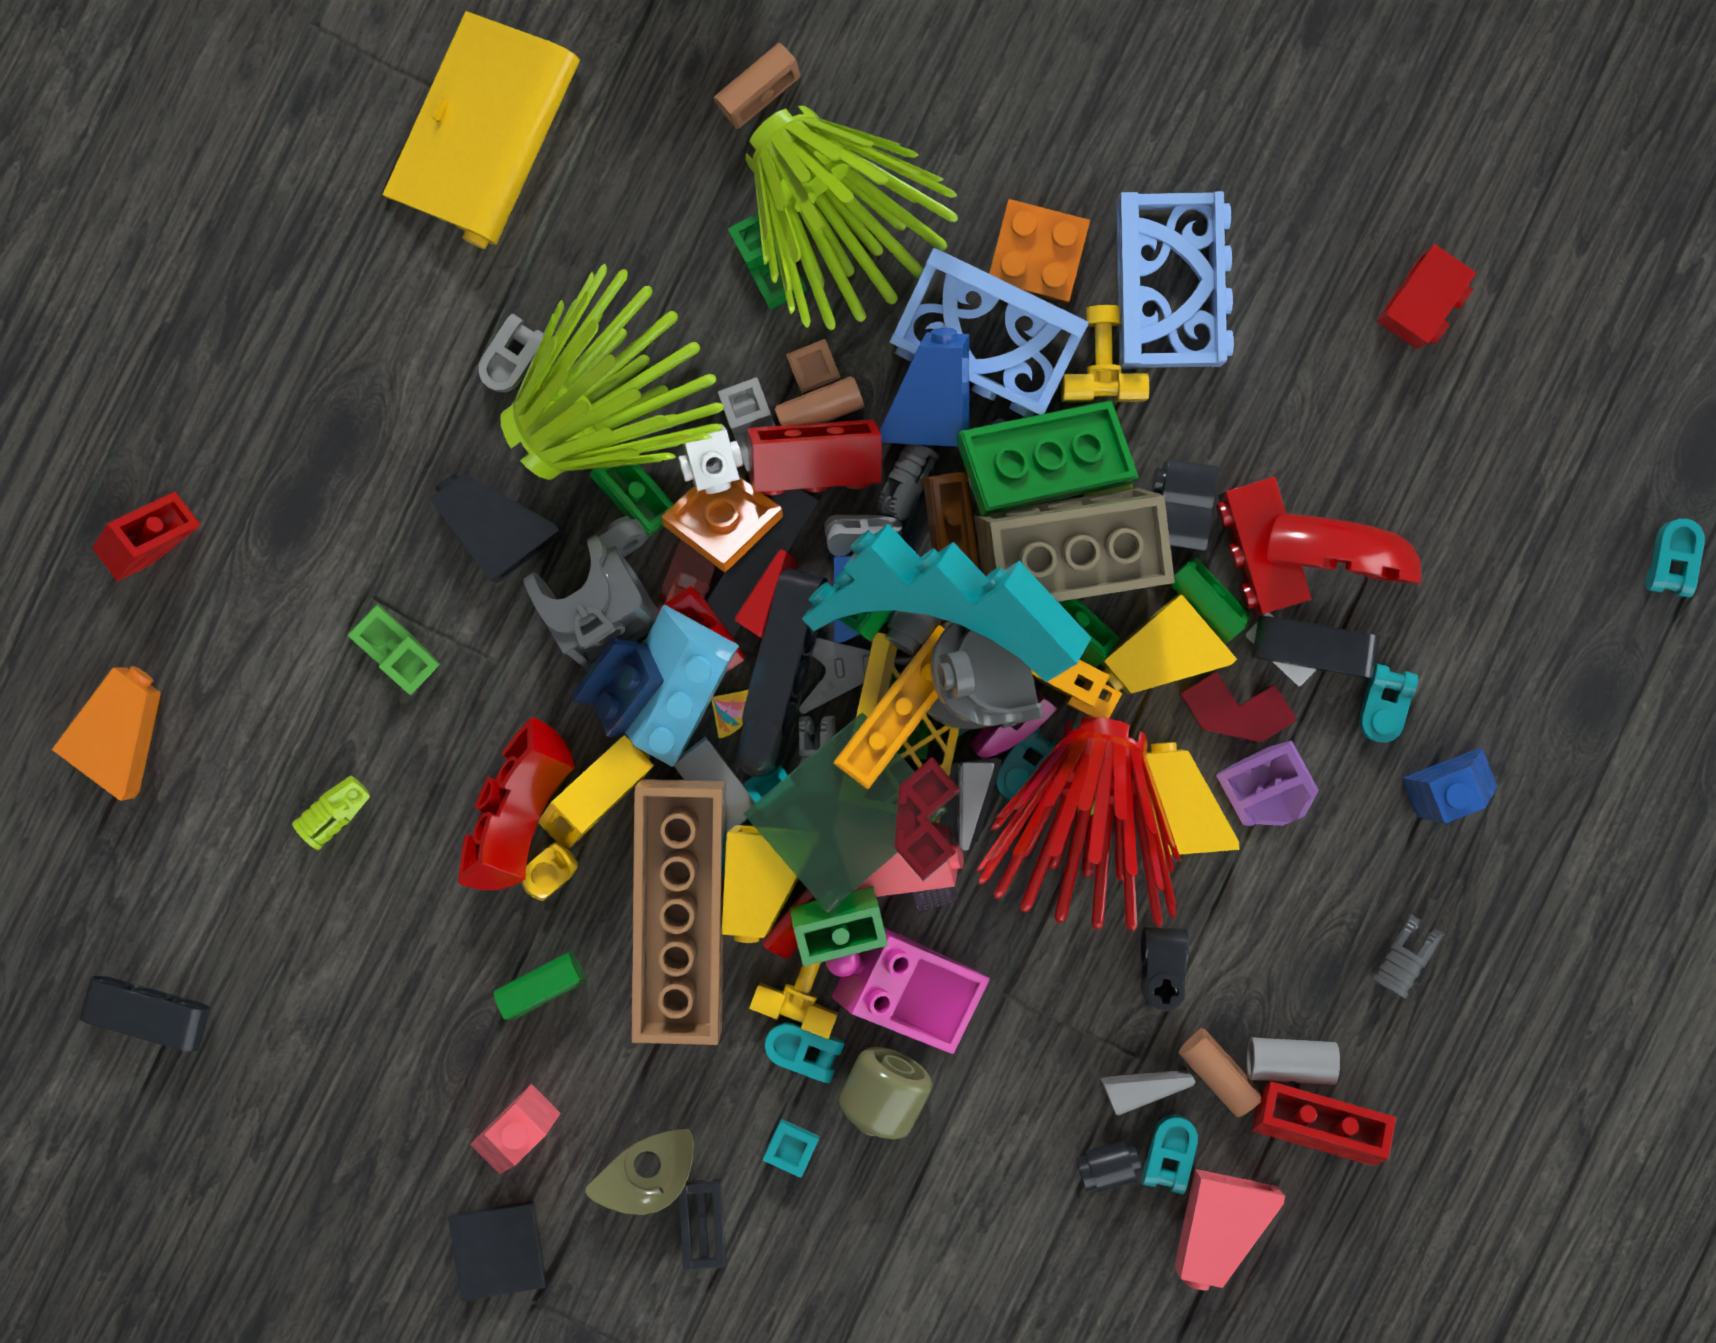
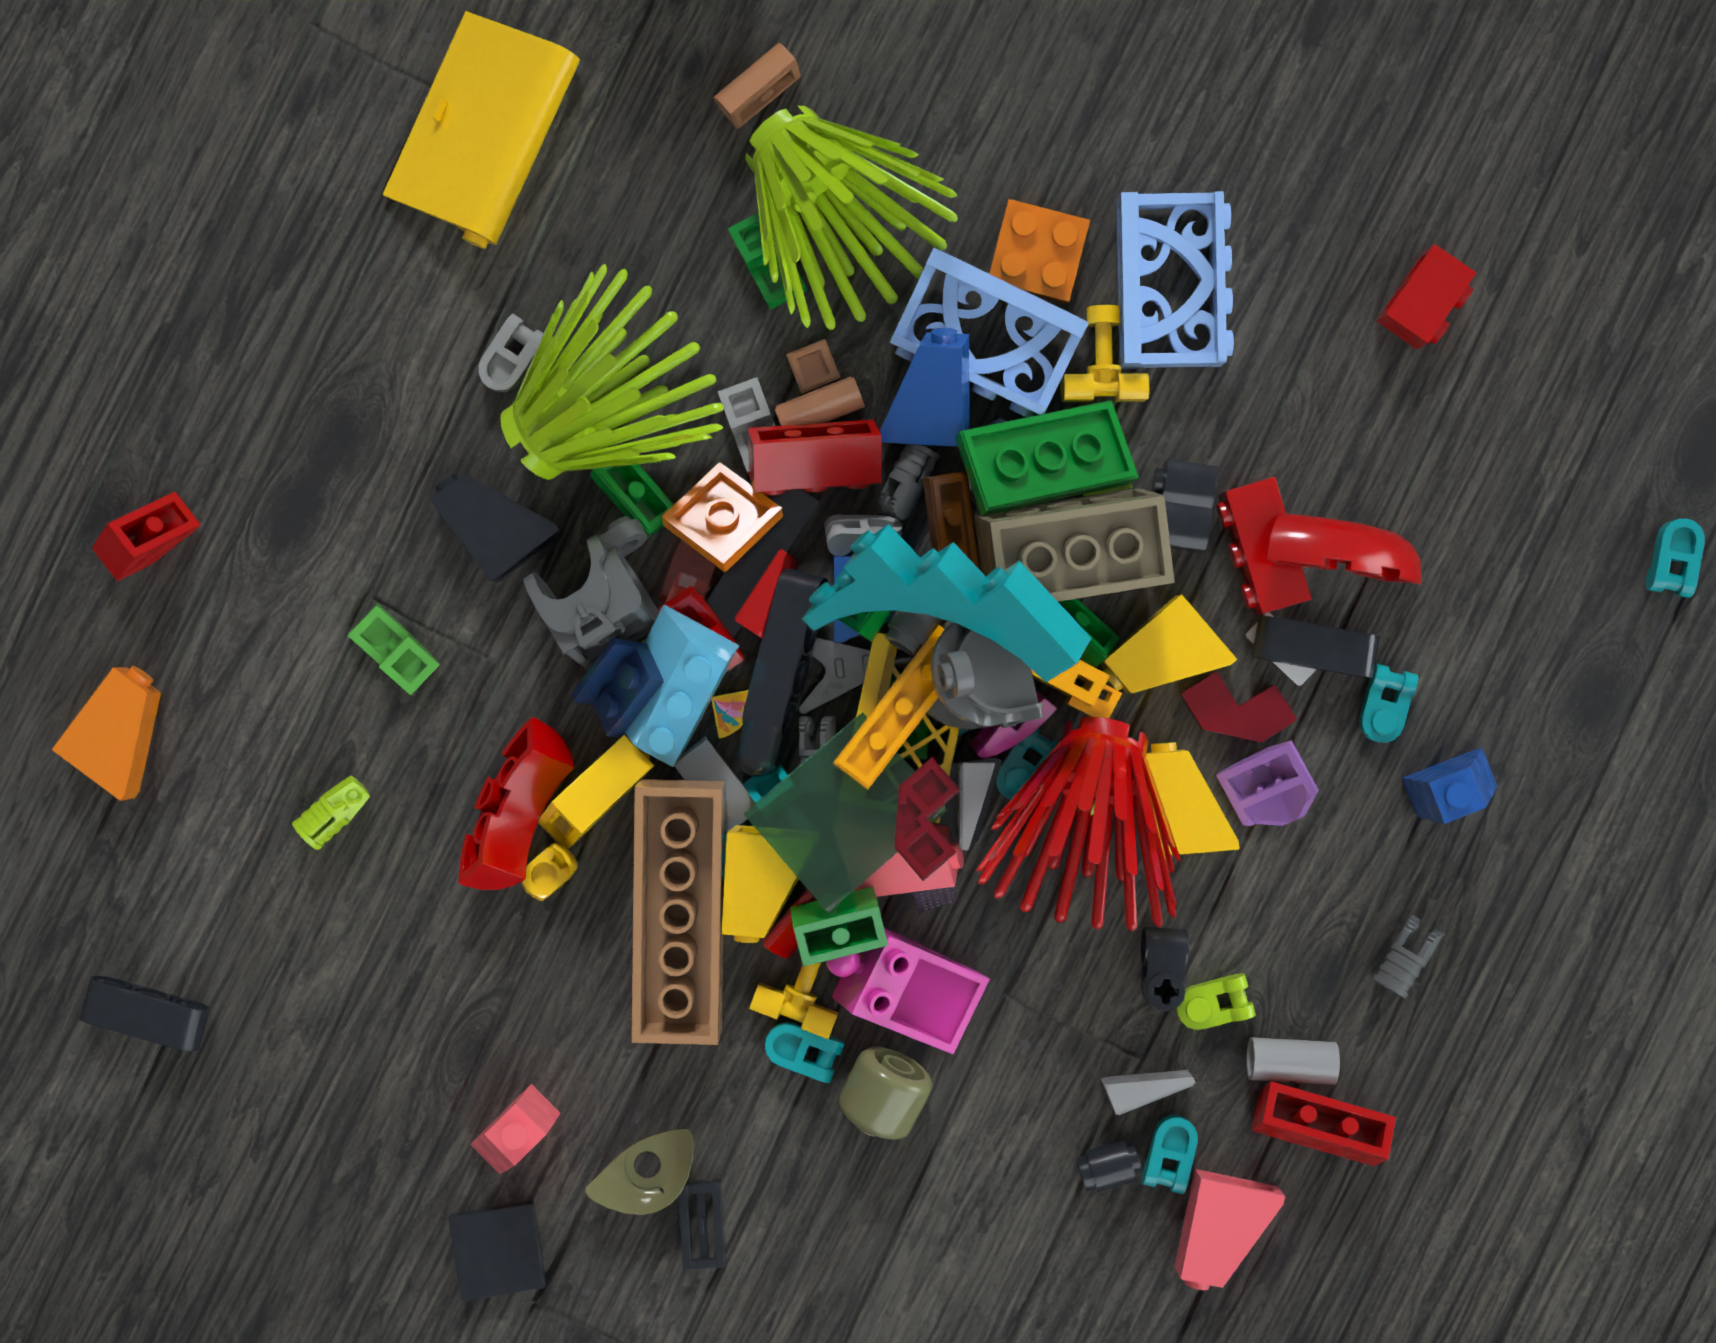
green brick [494,951,587,1020] -> none
white brick [678,424,743,494] -> none
teal plate [763,1119,819,1178] -> none
green brick [1169,556,1251,644] -> none
nougat brick [1179,1028,1261,1117] -> none
none -> lime plate [1175,973,1256,1030]

